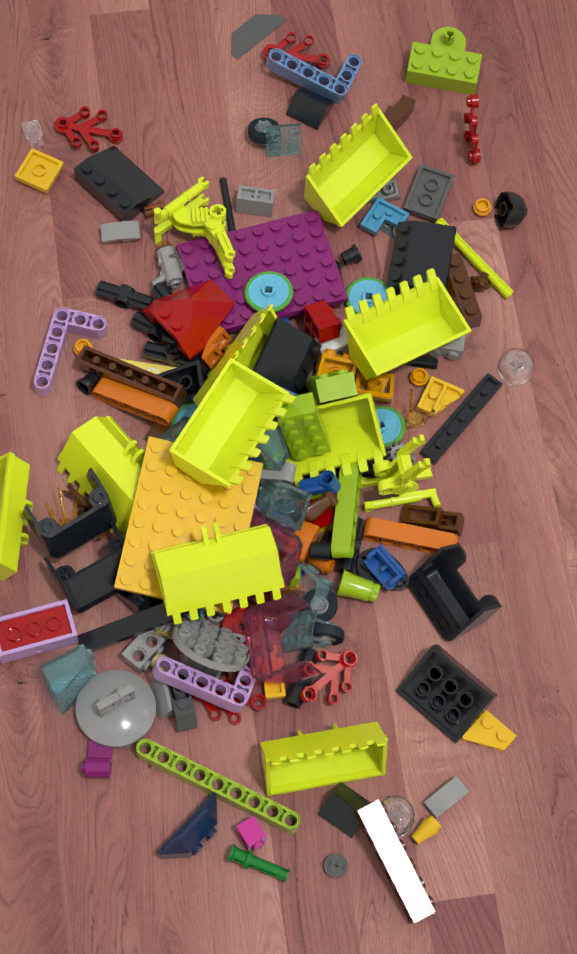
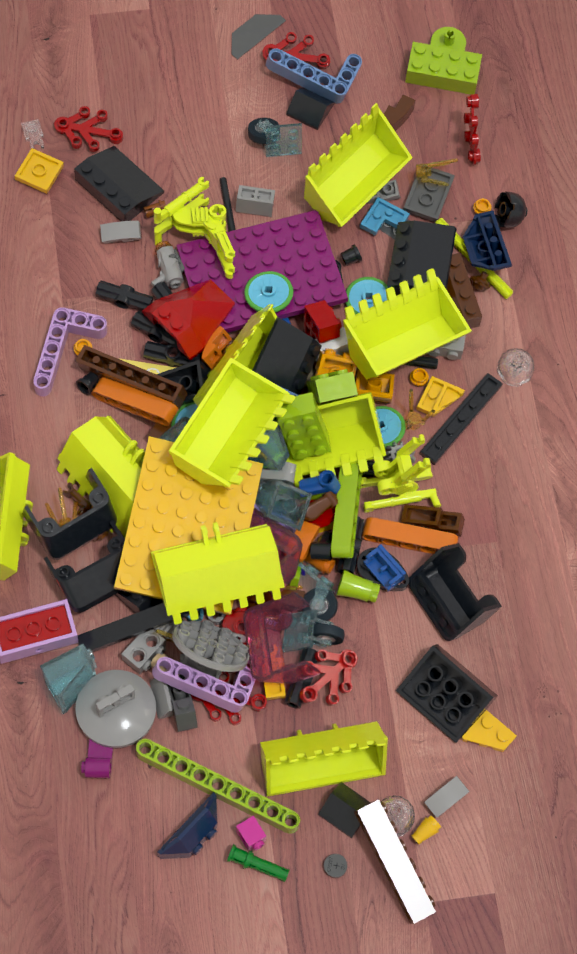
none -> clear yellow plant [416,158,458,186]
none -> dark blue wedge [463,210,512,271]

